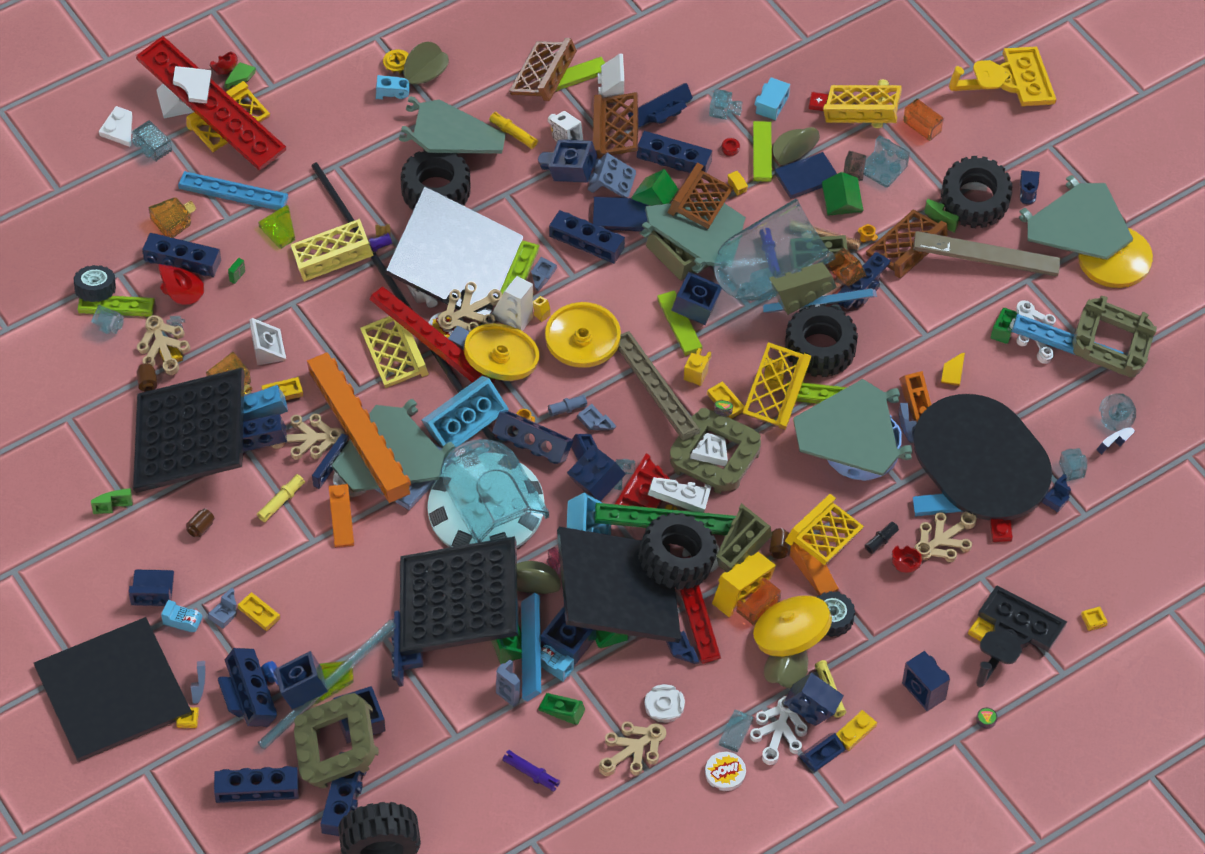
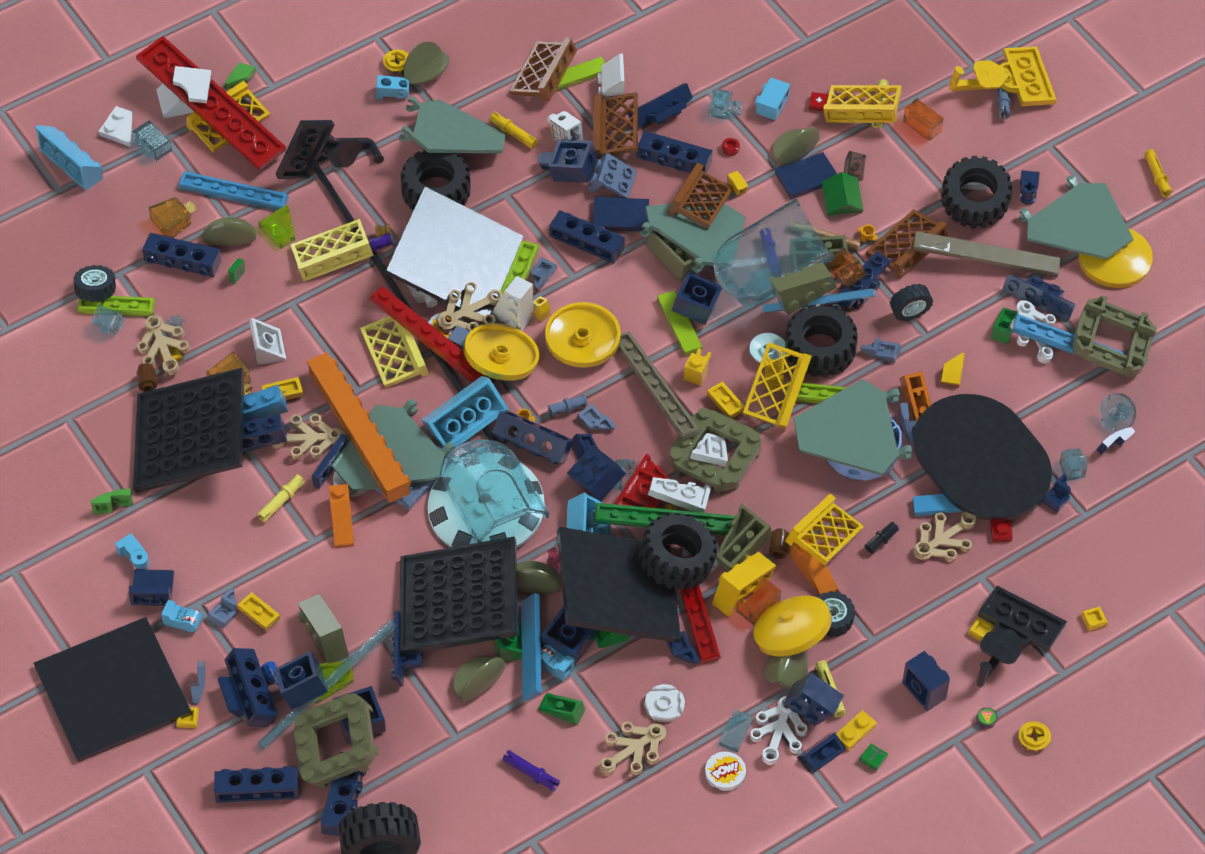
red hat [158,264,204,305] -> none
reddish brown brick [186,508,215,537] -> none
red hair [209,51,238,75] -> none
sand blue bracket [496,660,520,707] -> none
green slope [632,169,679,206] -> none
tile [714,400,733,416] -> none
lime tile [753,121,772,182] -> none
clear light blue bracket [859,135,910,187] -> none
red hair [892,545,922,573] -> none
bright green slope [925,199,959,233] -> none
none -> medium azure slope [35,125,103,190]
none -> medium azure leg [115,533,149,570]
none -> olive piece [202,217,256,246]
none -> black plate [275,120,384,179]
none -> olive wedge [297,594,349,666]
none -> olive piece [454,657,506,702]
none -> light aqua dish [750,333,786,363]
none -> green tile [859,743,888,771]
none -> sand blue slope [860,338,901,363]
none -> black wheel [889,284,933,321]
none -> sand blue pin [996,87,1011,119]
none -> dark blue bracket [1002,274,1075,321]
none -> yellow gear [1018,721,1051,752]
none -> yellow pin [1144,149,1173,197]

